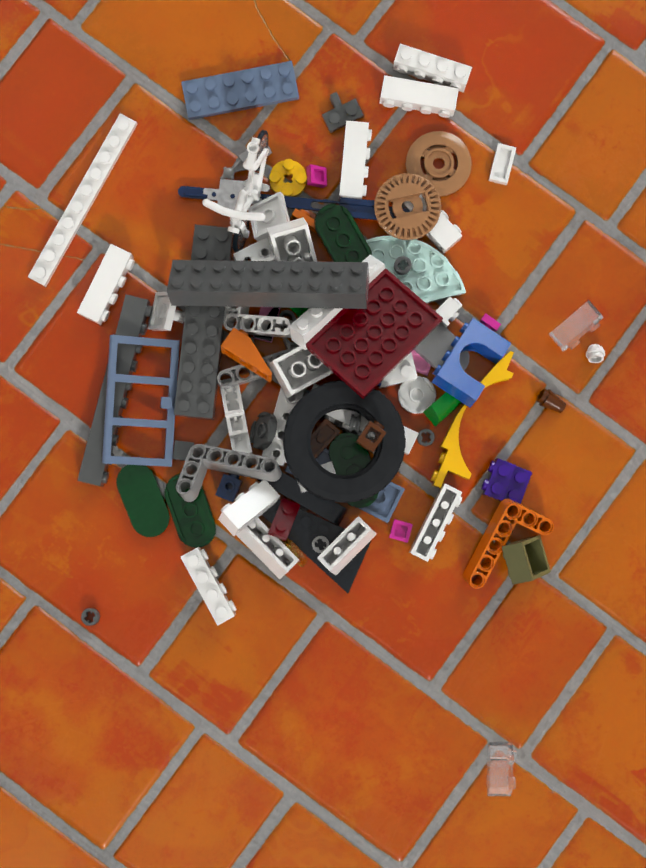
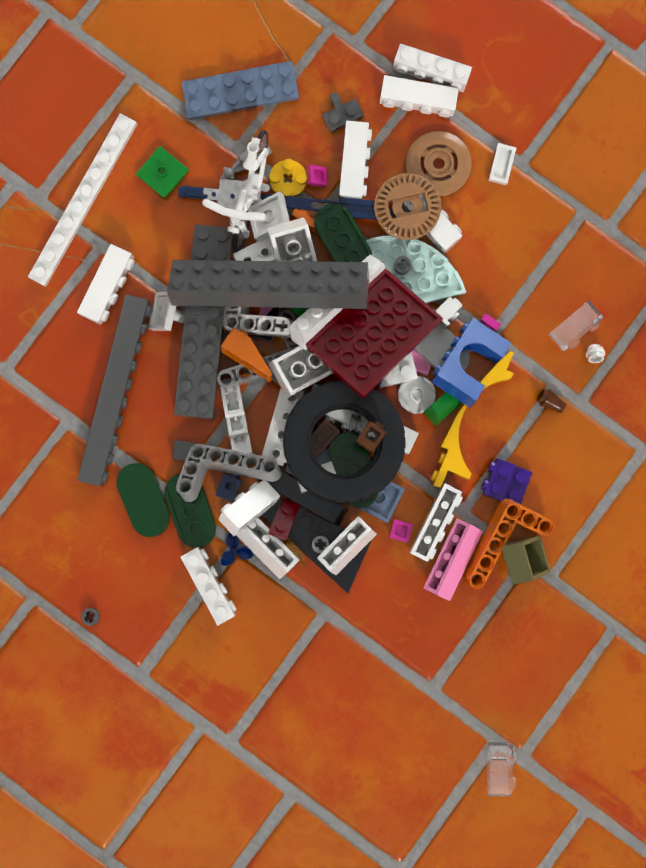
sand blue door [102,334,180,467] -> none
dark grey tile [250,412,277,450] -> none
dark grey bush [417,429,435,446] -> none
none -> green plate [136,146,189,199]
none -> clear blue plant [221,533,253,566]
none -> bright pink brick [423,518,483,601]

